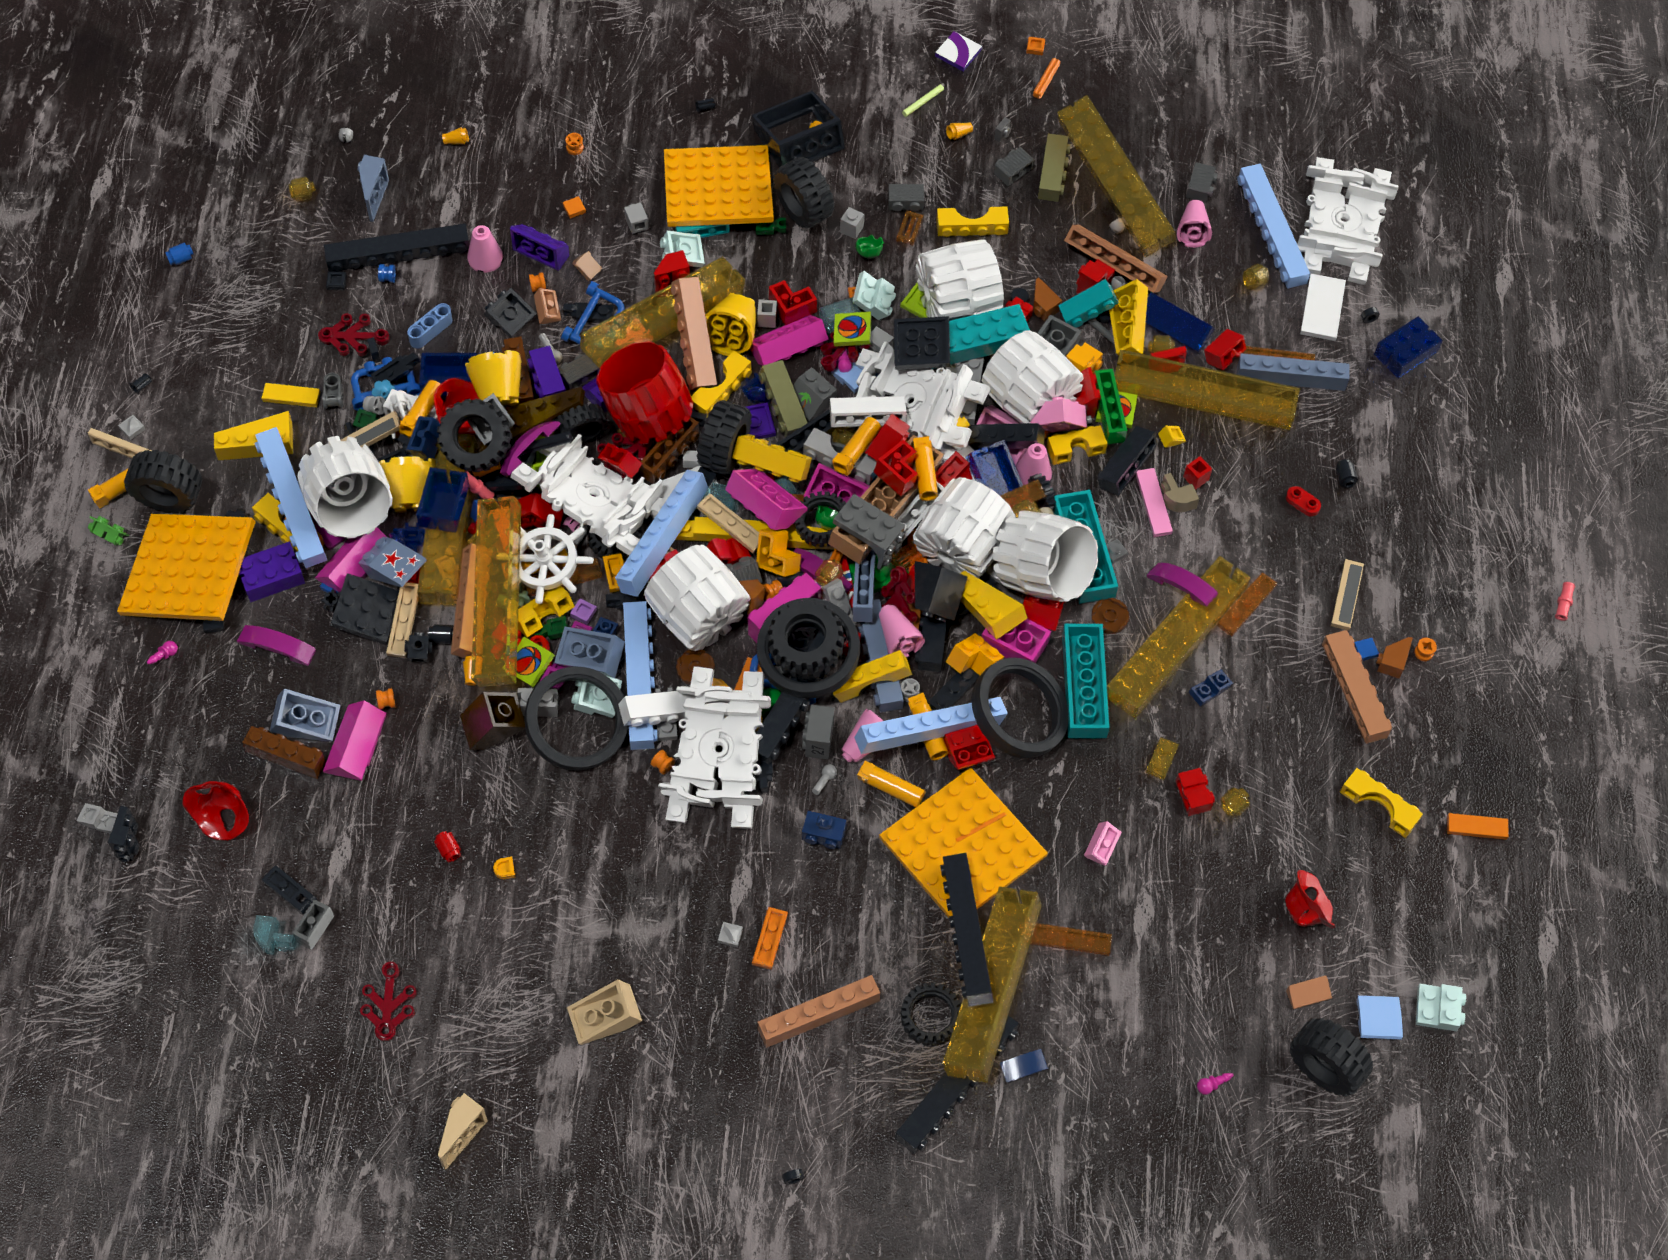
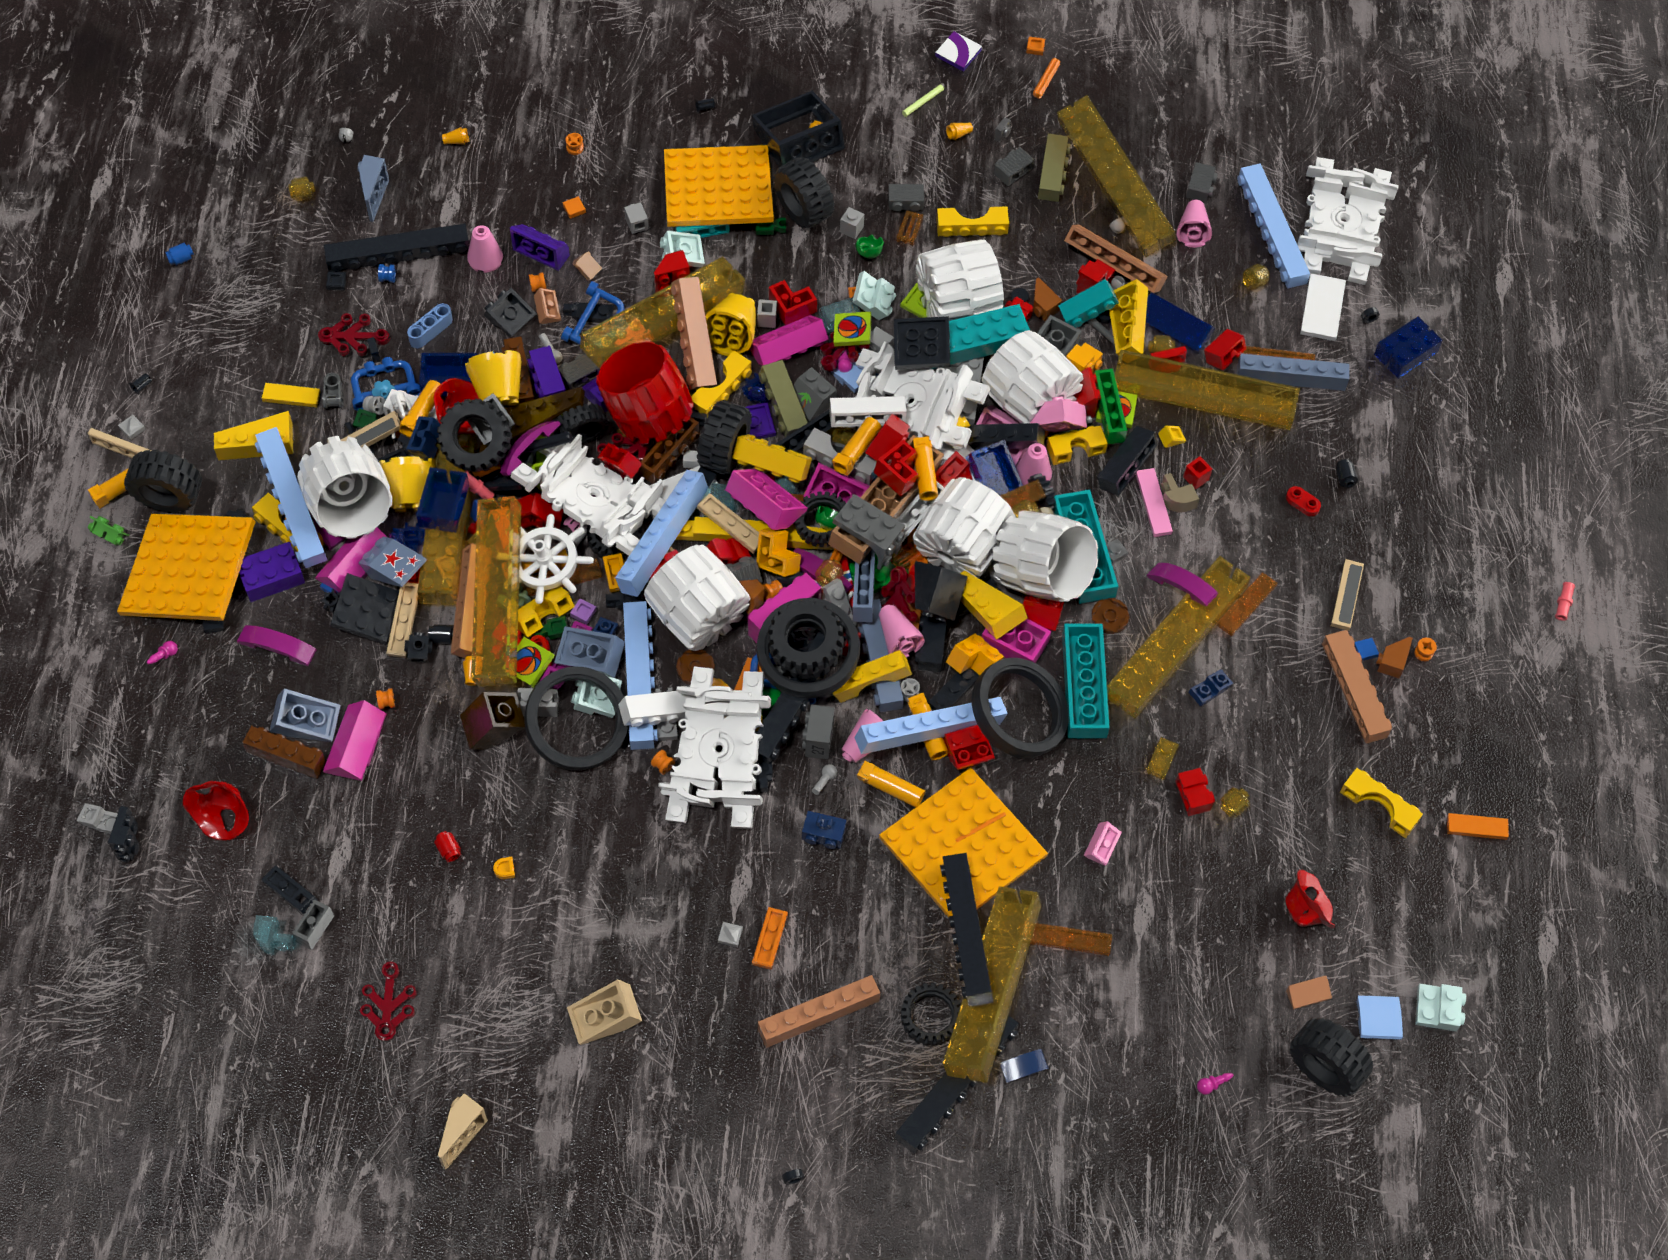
black hinge [371,352,421,385] -> none

